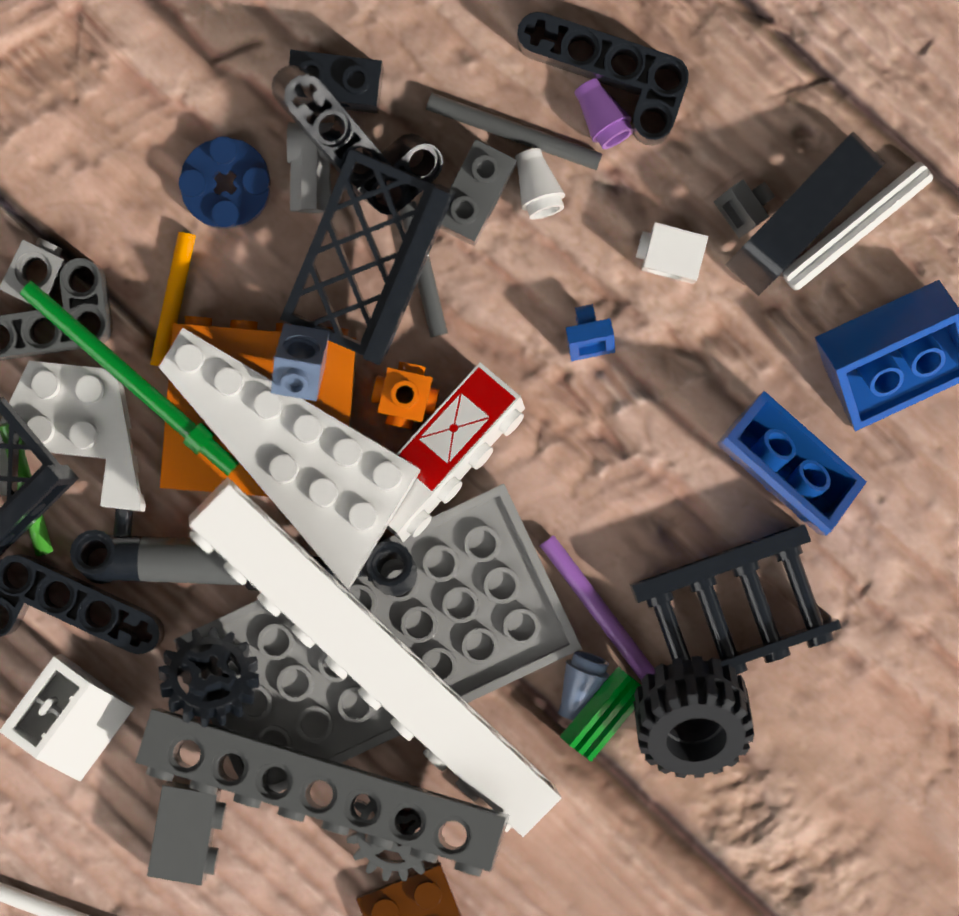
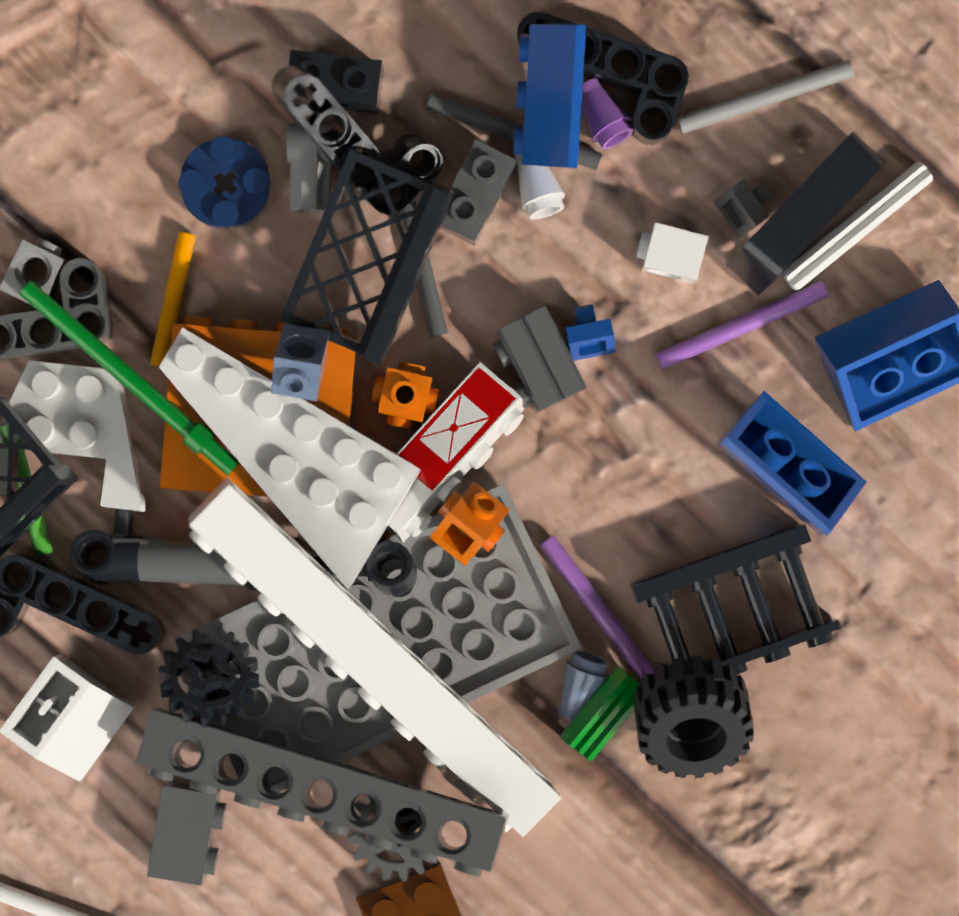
none -> orange brick [429,482,510,566]
none -> dark grey brick [492,306,587,414]
none -> blue slope [514,24,586,168]
none -> medium lavender bar [655,281,829,370]
none -> light grey bar [676,60,854,134]

